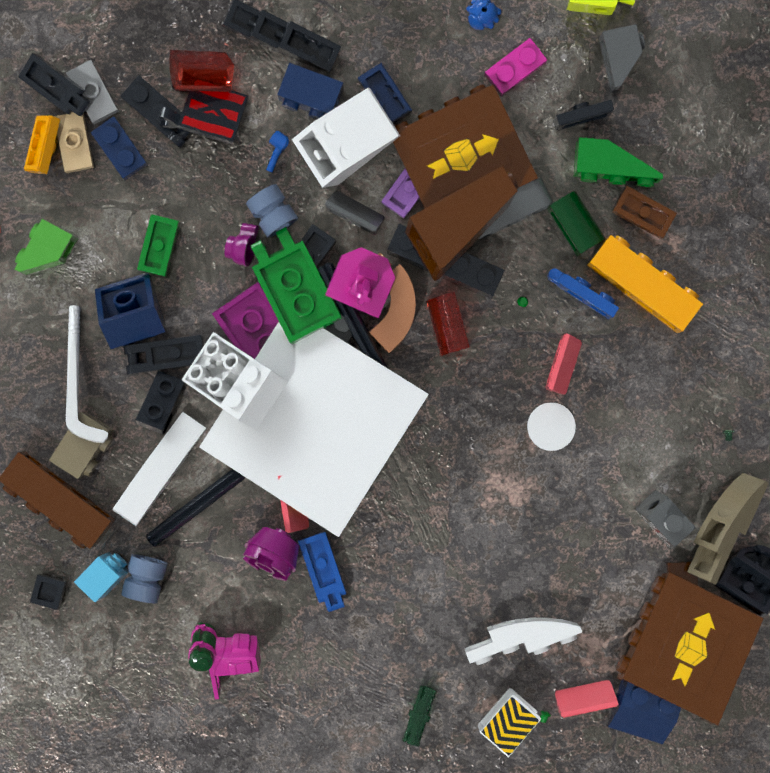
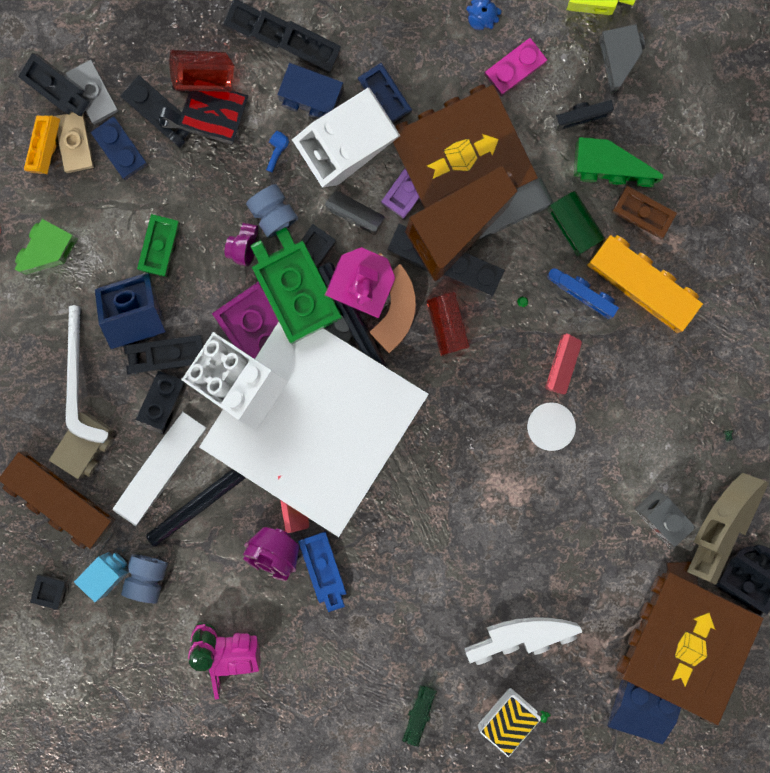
coral slope [555,680,619,718] -> none

